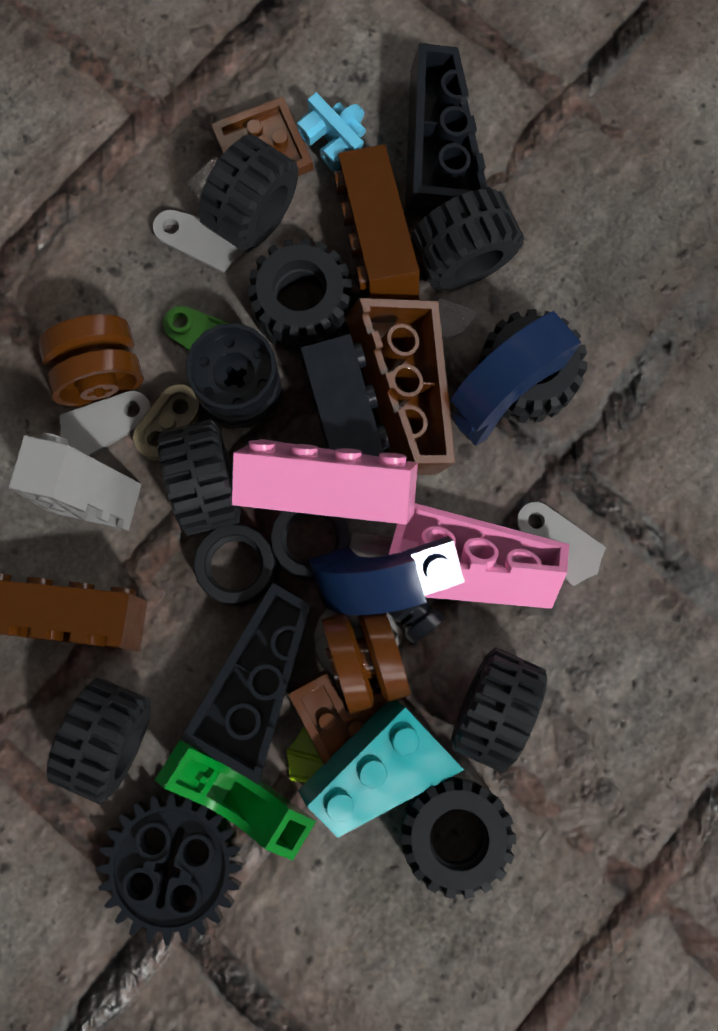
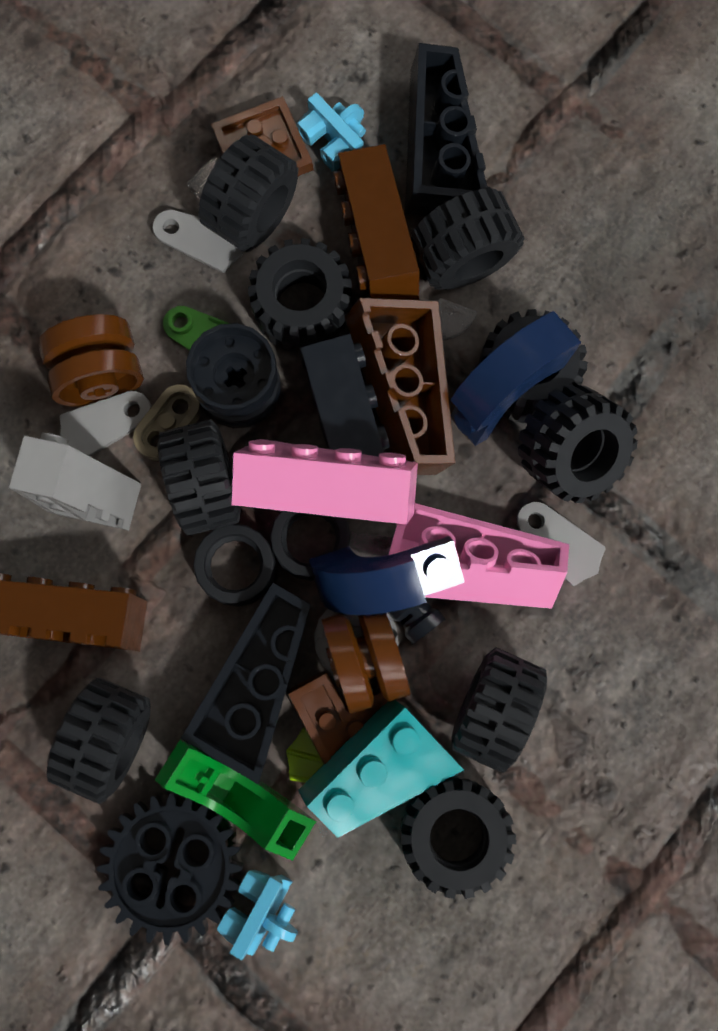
none -> medium azure hips [217,870,298,960]
none -> black tyre [518,385,638,503]

